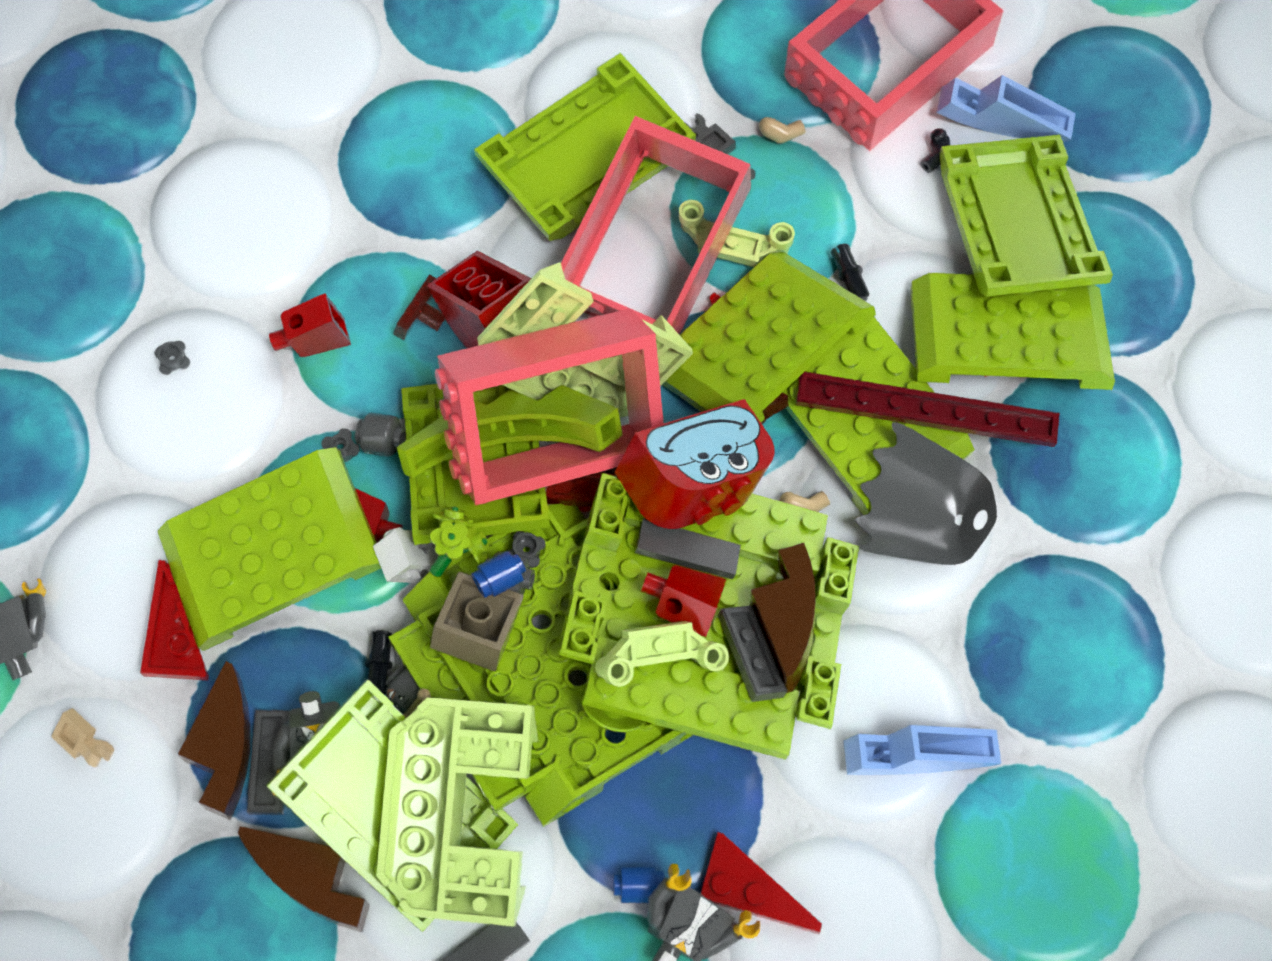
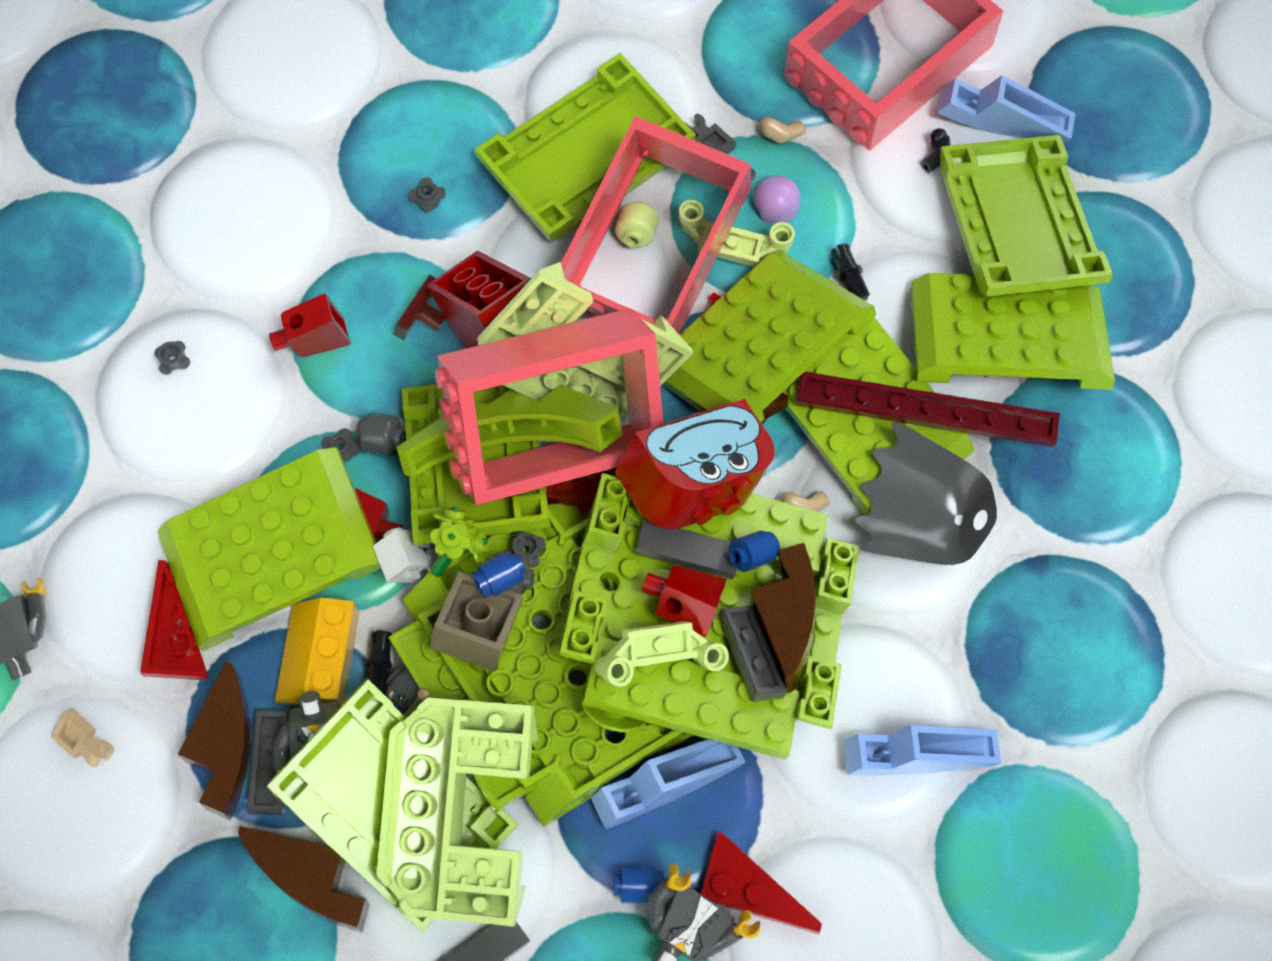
none -> yellow slope [275,598,360,706]
none -> dark grey plate [409,177,446,211]
none -> light blue slope [591,739,745,829]
none -> yellowish green head [615,201,659,248]
none -> blue brick [729,530,780,572]
none -> lavender hair [753,175,801,224]

